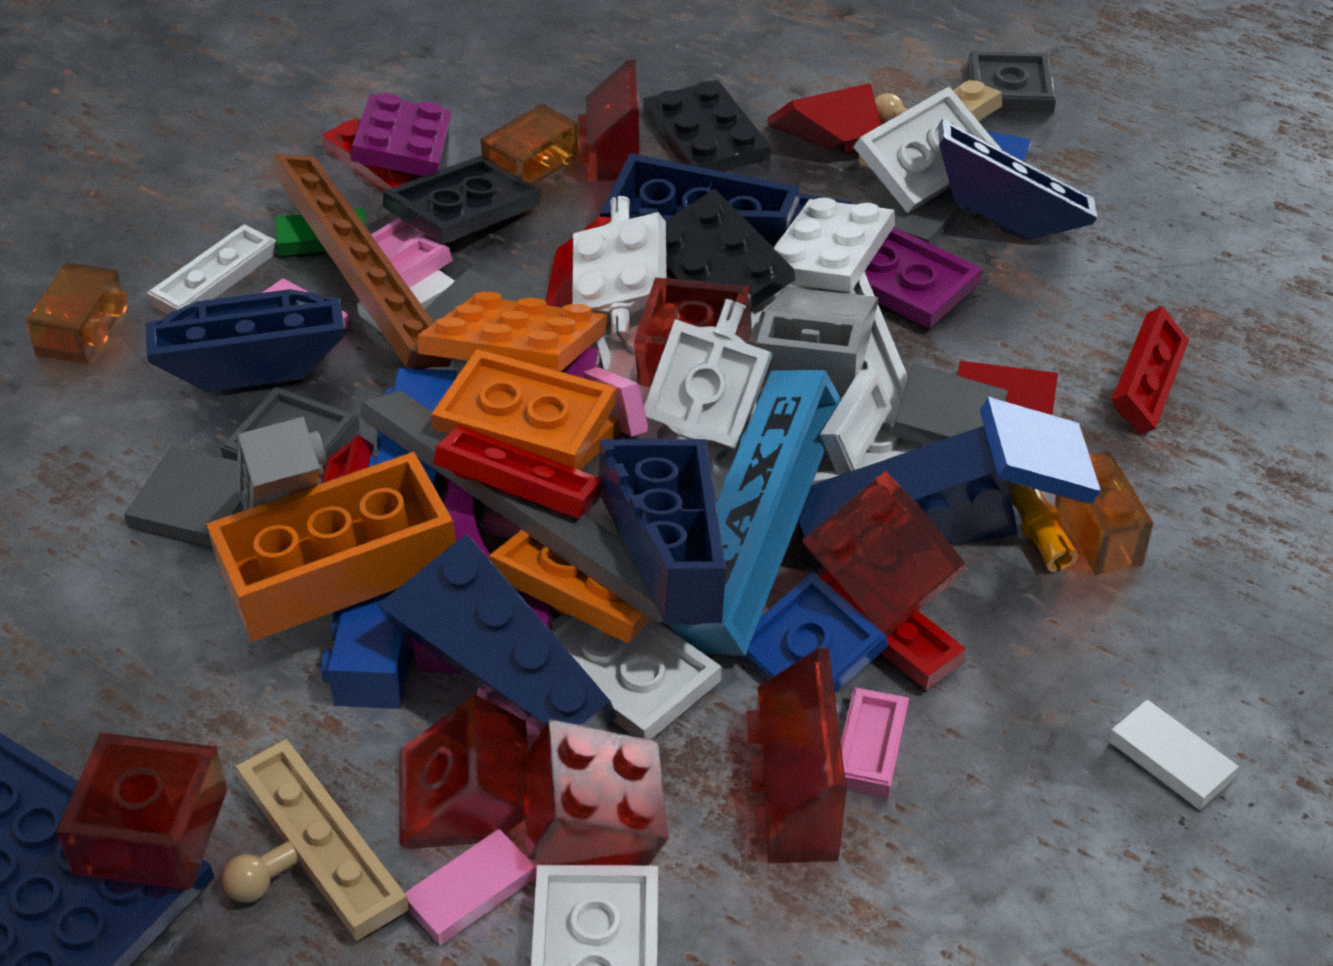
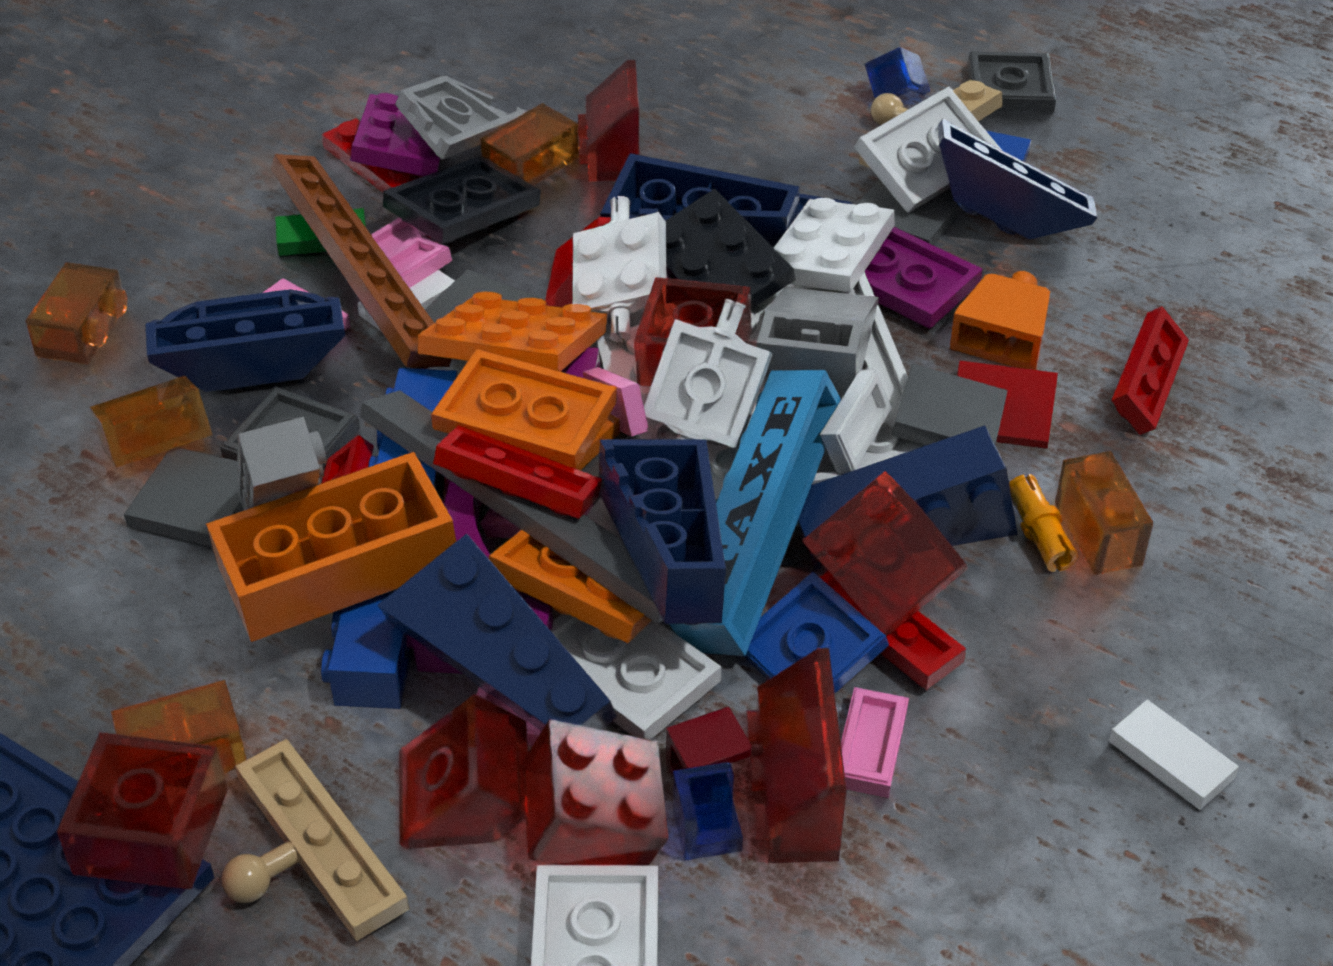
white tile [147,224,278,315] -> none
bright pink tile [405,829,536,946] -> none
black plate [643,80,771,172] -> none
red slope [767,83,881,153] -> none
tile [980,397,1101,504] -> none
none -> clear orange brick [89,376,213,468]
none -> clear orange brick [111,680,247,799]
none -> light grey wing [395,75,529,160]
none -> dark red panel [666,706,752,806]
none -> clear blue panel [673,762,743,861]
none -> clear blue panel [864,47,930,98]
none -> orange torso [949,271,1050,370]

